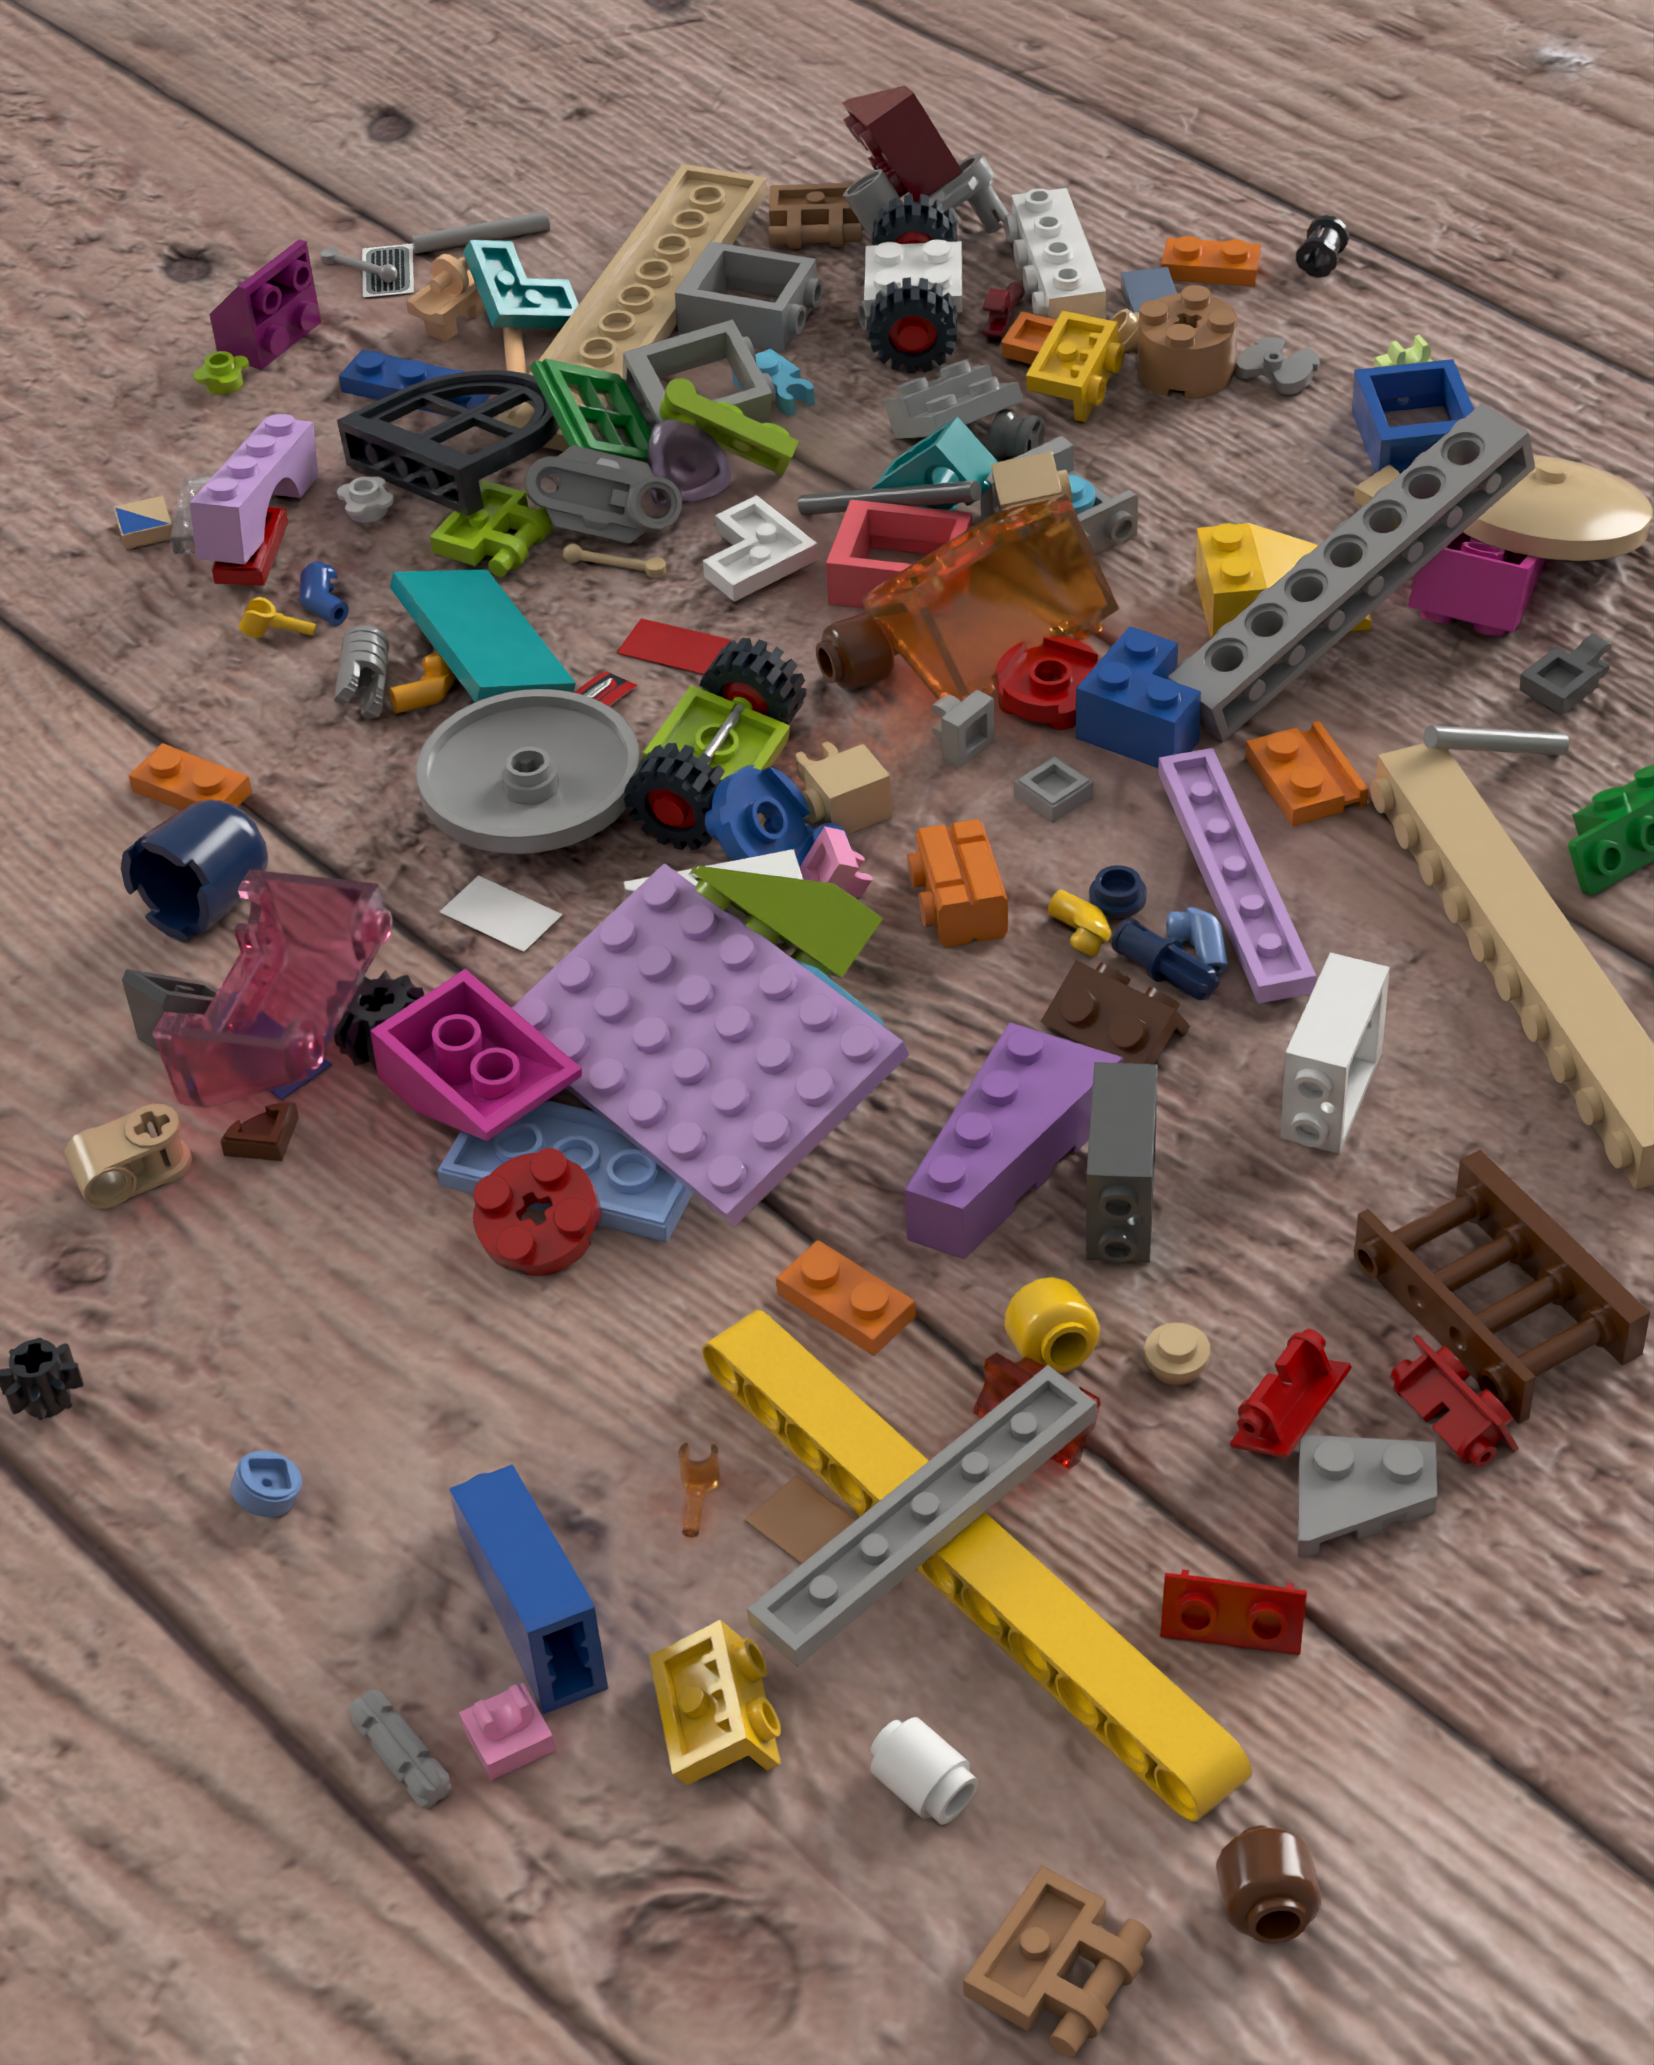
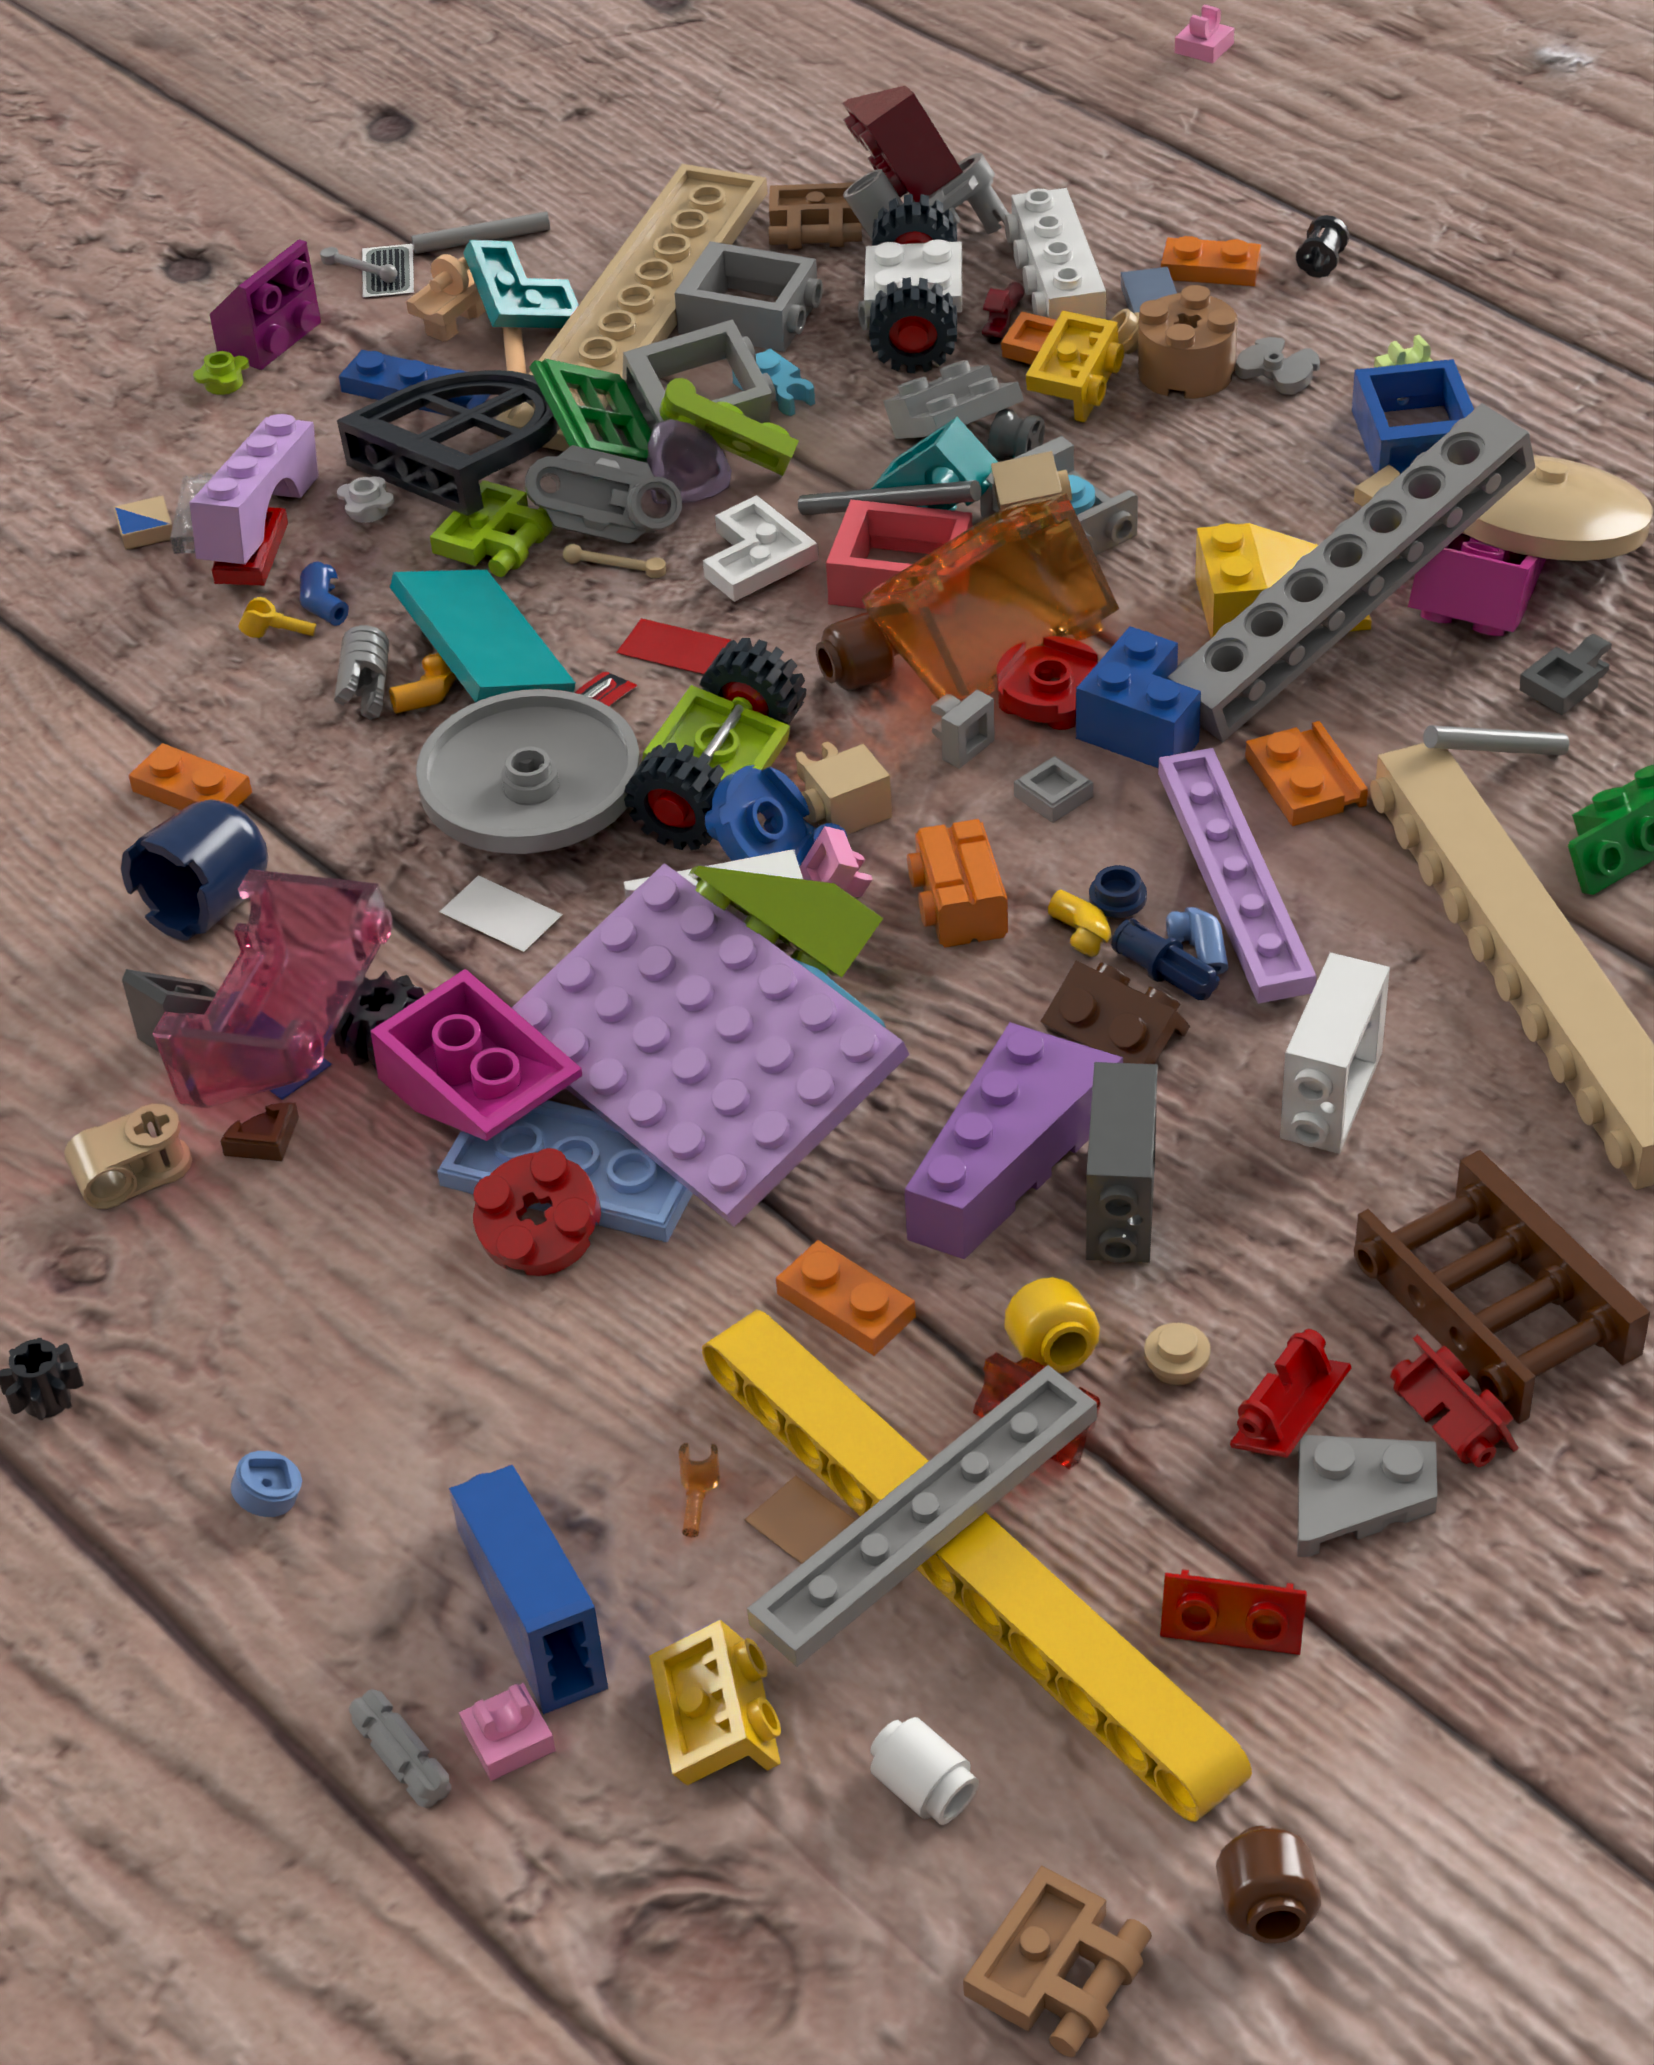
none -> bright pink tile [1175,4,1234,63]

